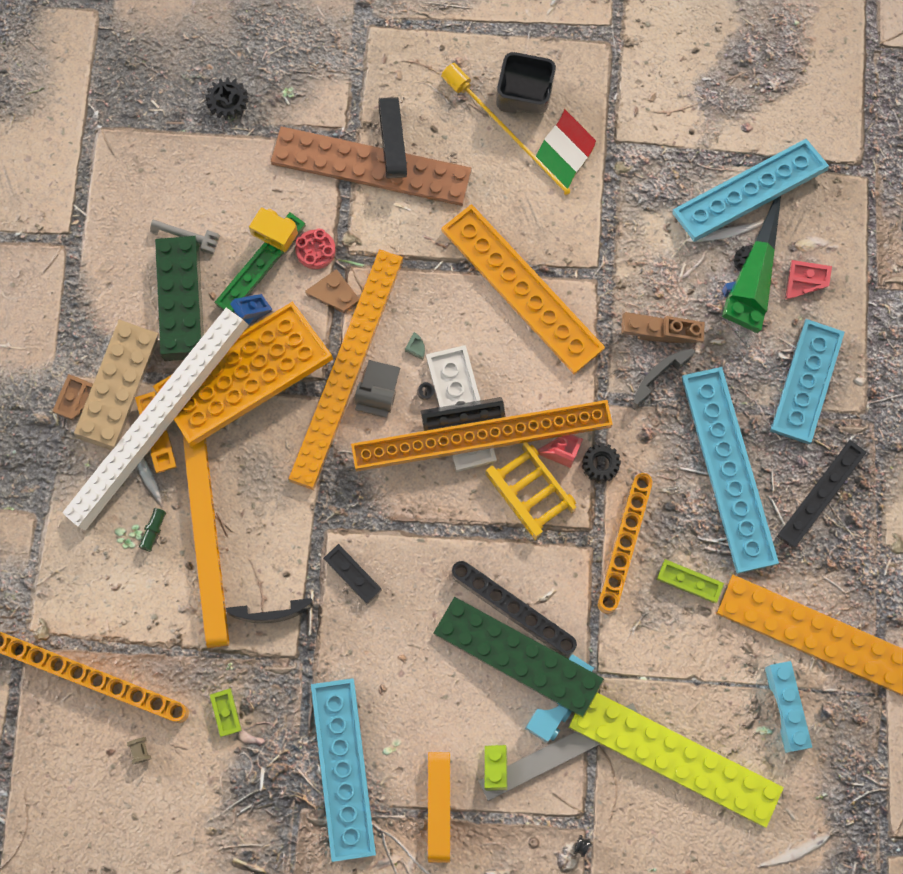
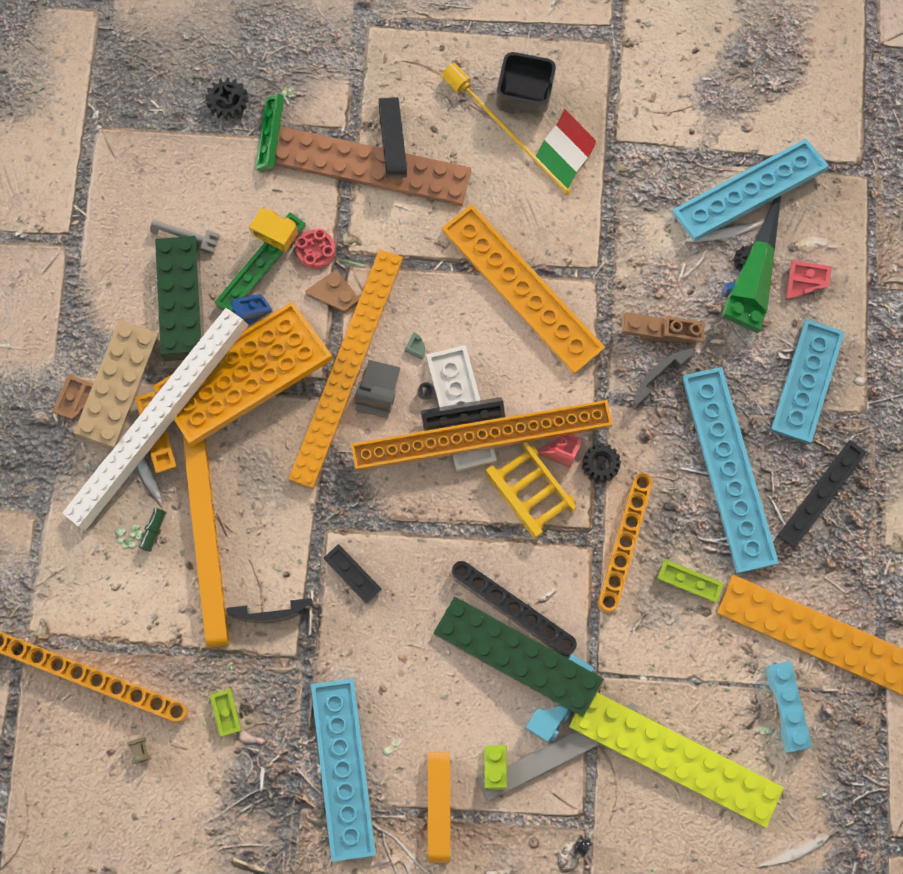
none -> green plate [255,93,284,172]

